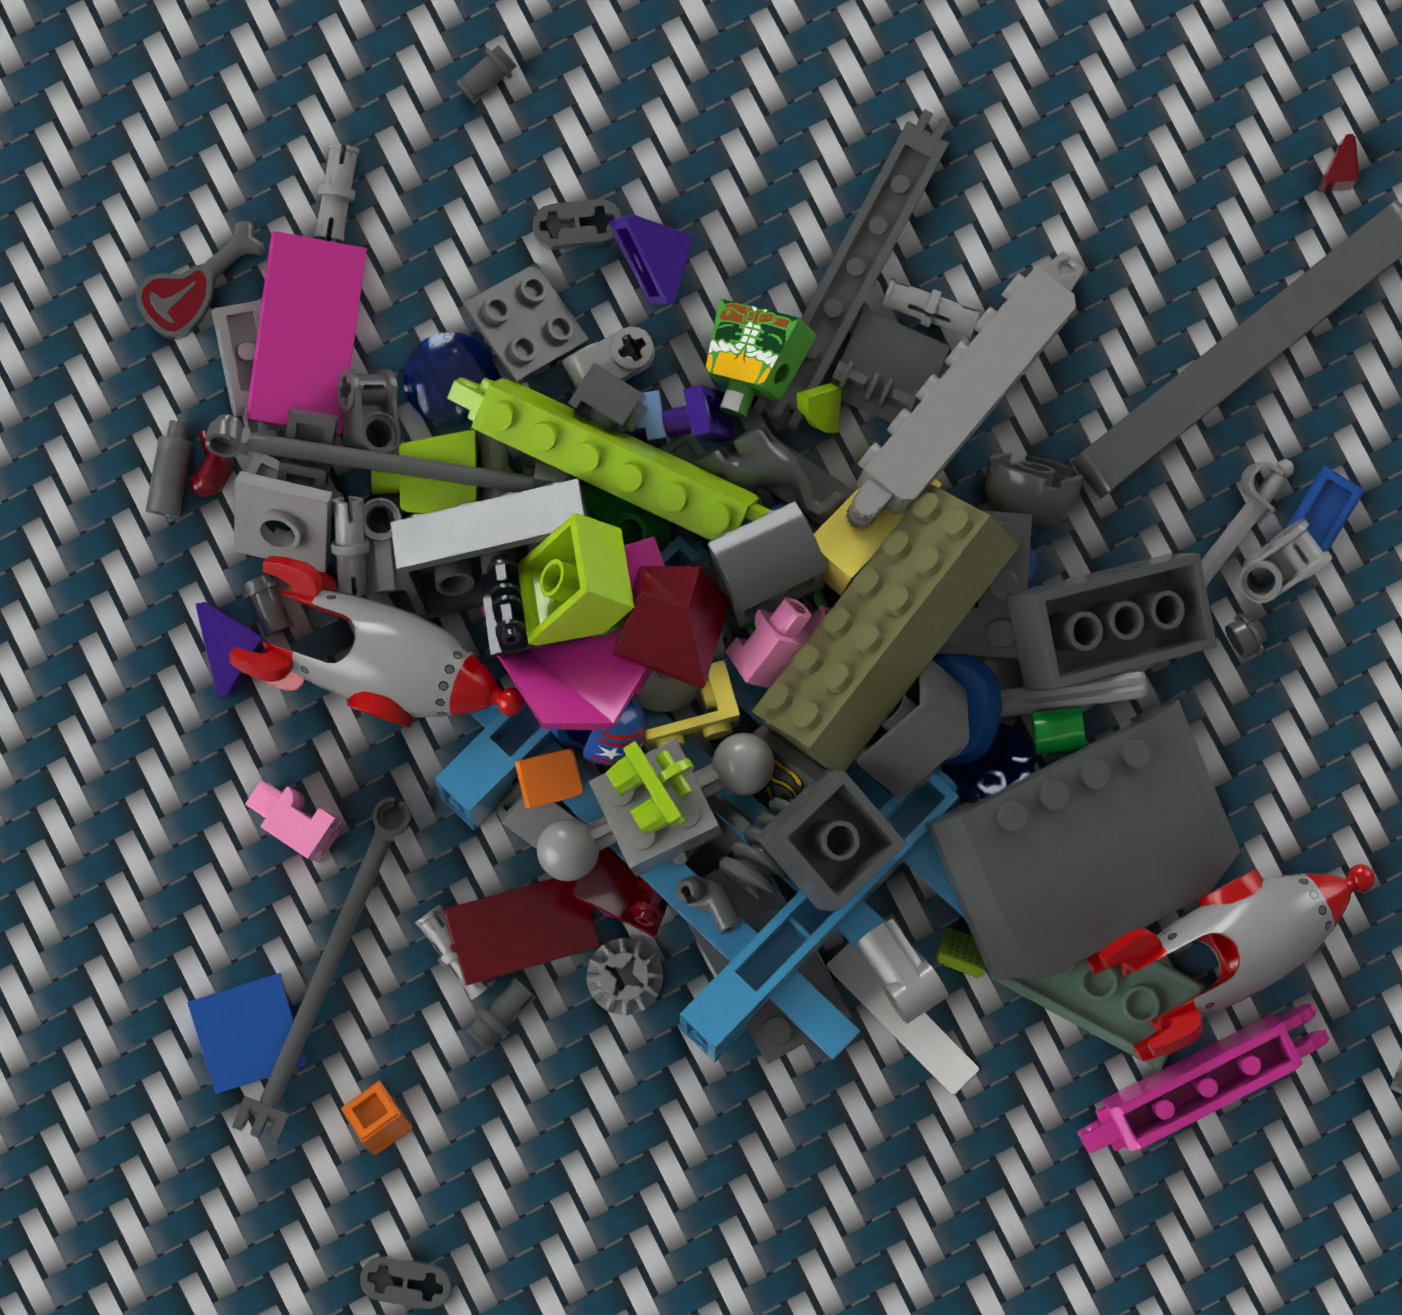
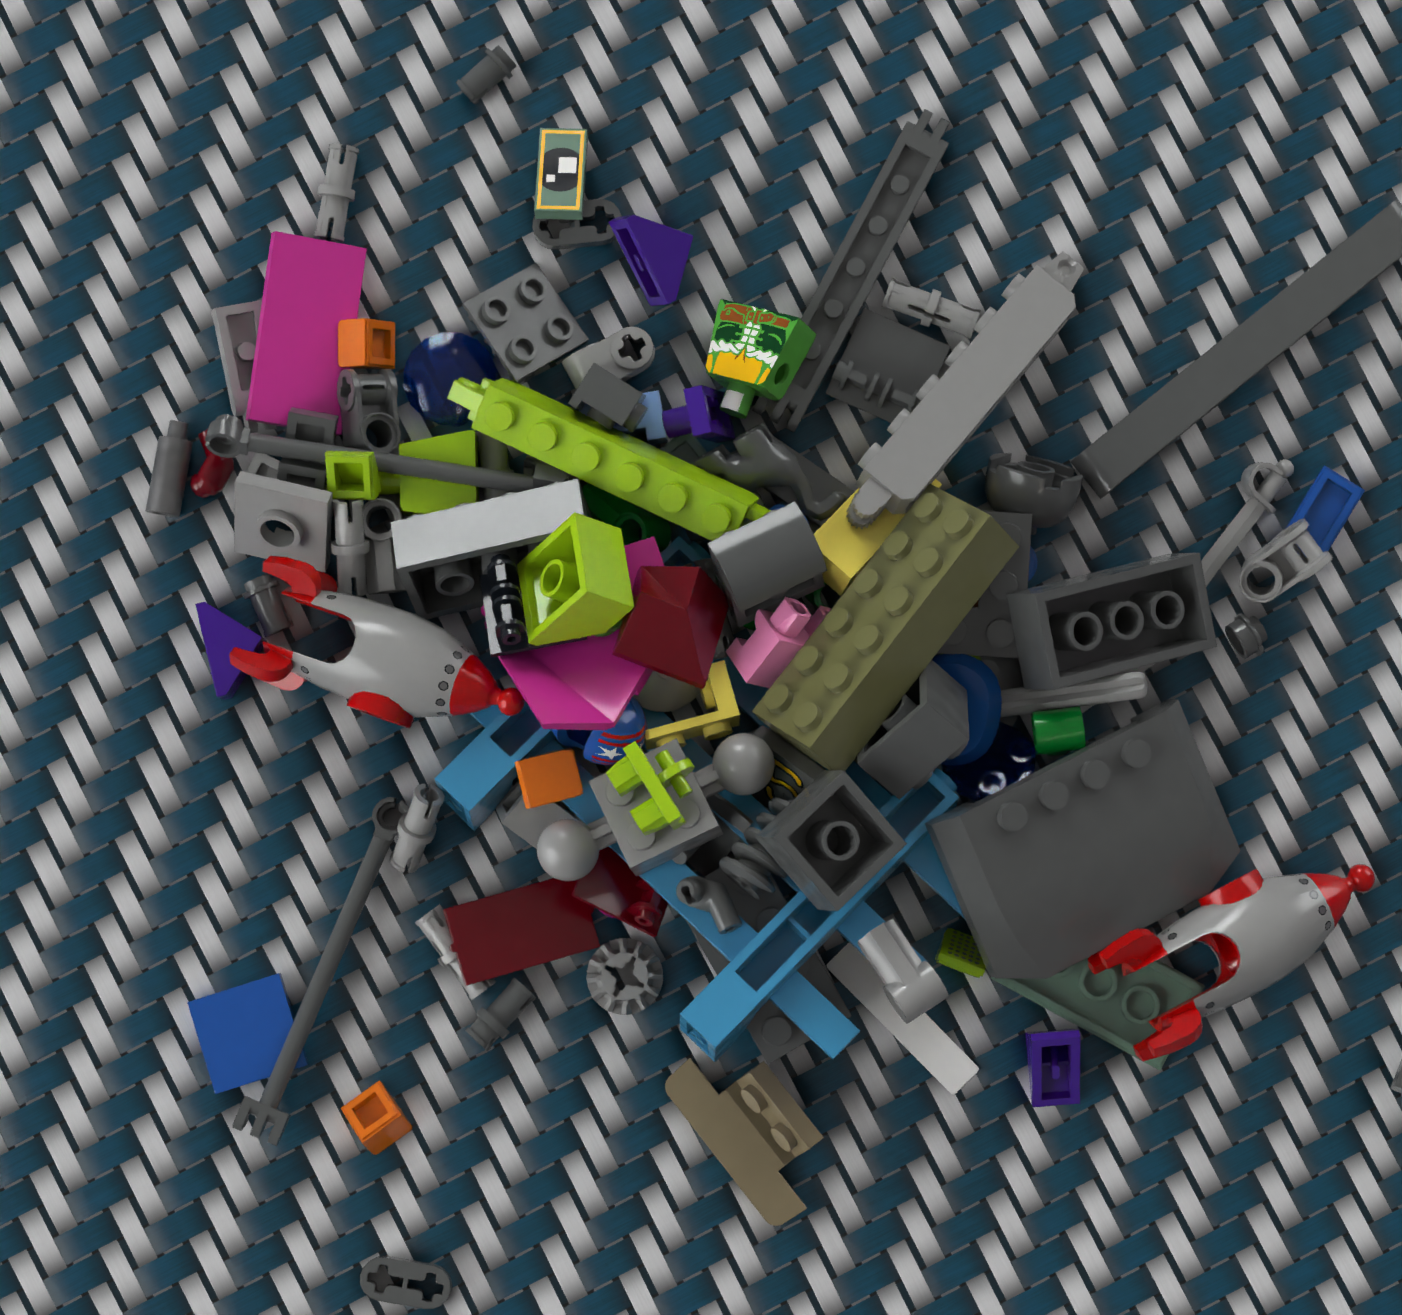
dark grey piece [136,221,265,340] -> none
bright pink hips [245,780,347,863] -> none
lime tile [796,383,842,433] -> none
dark pink hinge [1077,1003,1330,1153] -> none
dark red slope [1317,134,1360,192] -> none
none -> lime slope [325,451,382,500]
none -> orange slope [338,318,395,369]
none -> light grey pin [390,784,445,873]
none -> tile [534,128,588,220]
none -> dark tan plate [665,1058,824,1226]
none -> dark purple slope [1025,1029,1080,1107]

